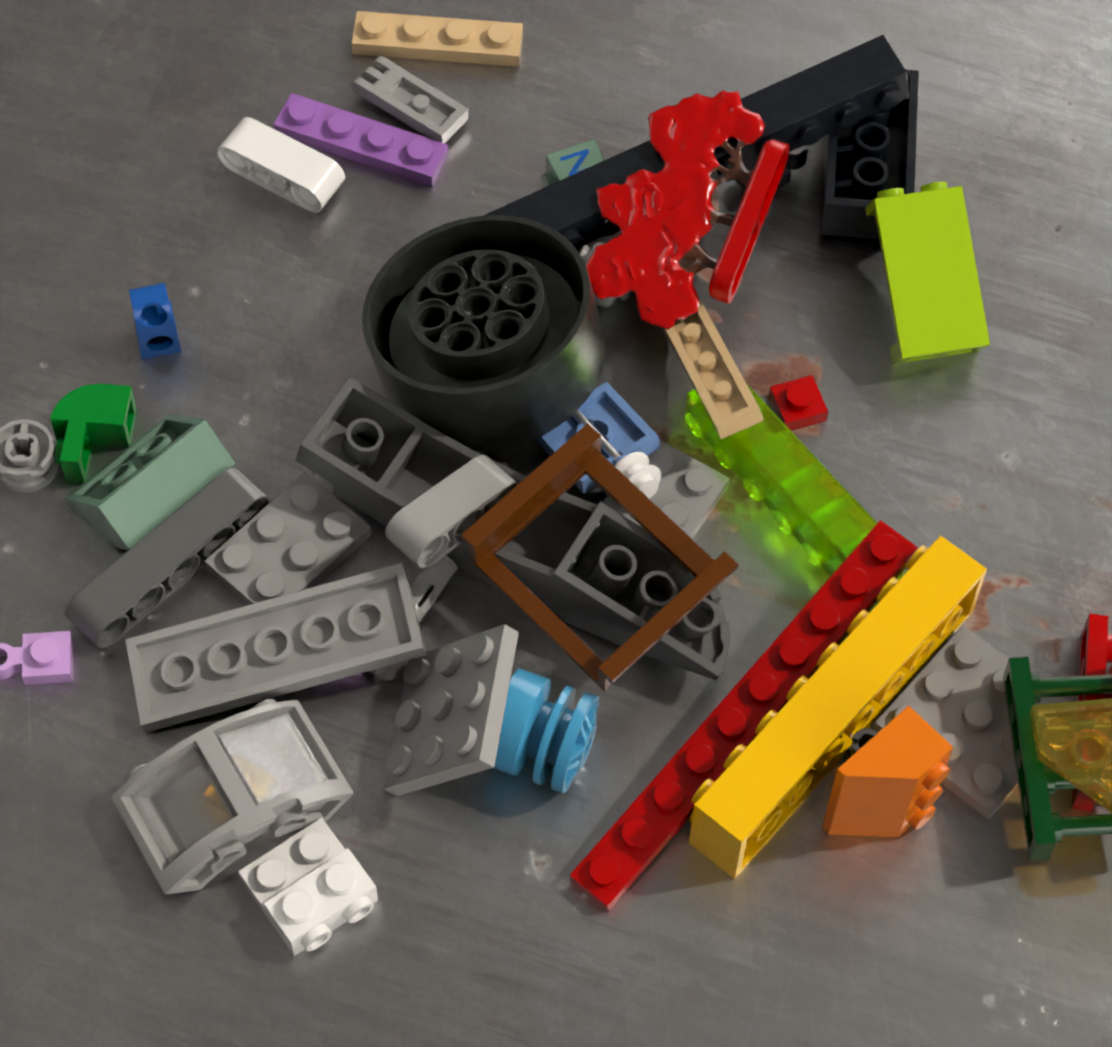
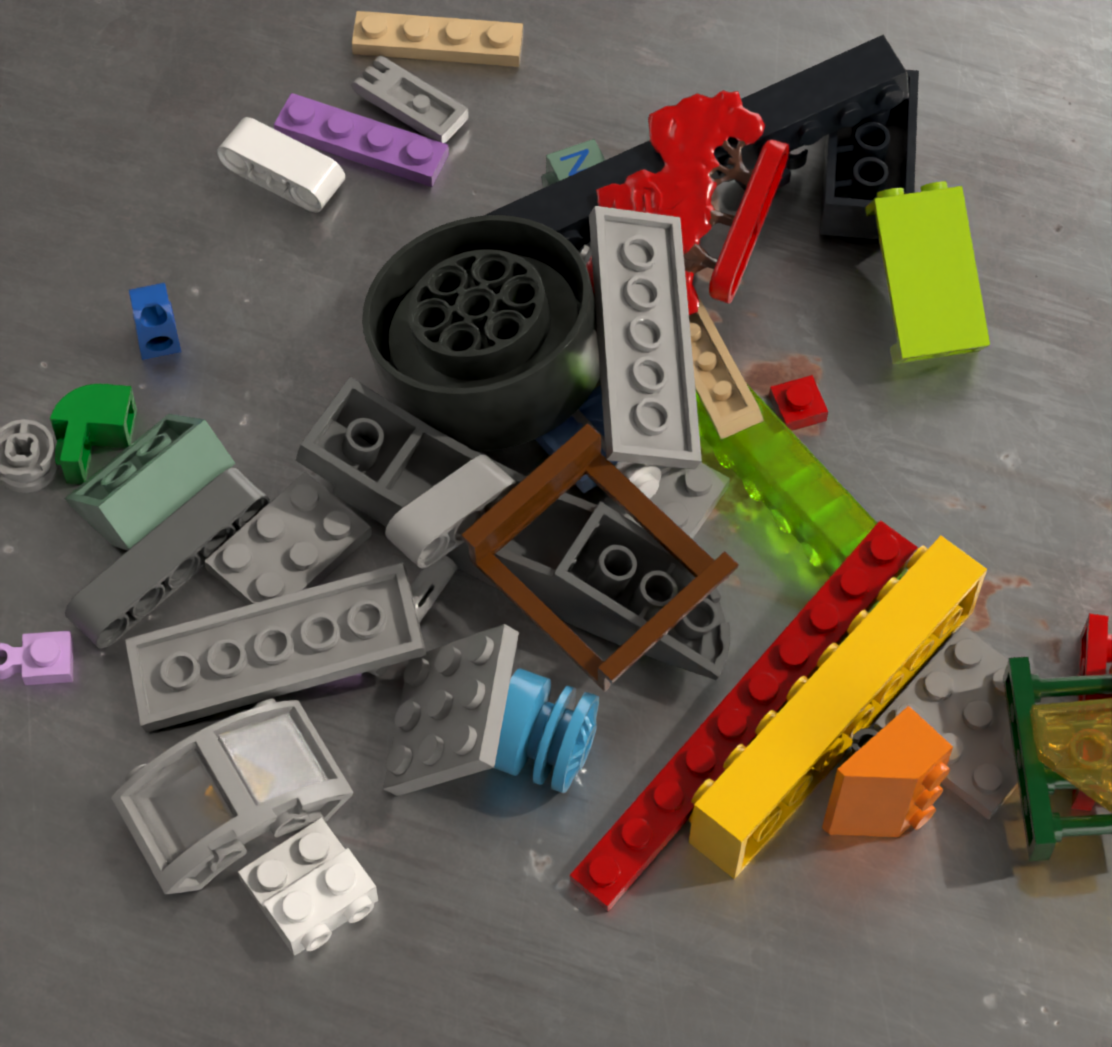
none -> light grey plate [589,206,702,469]

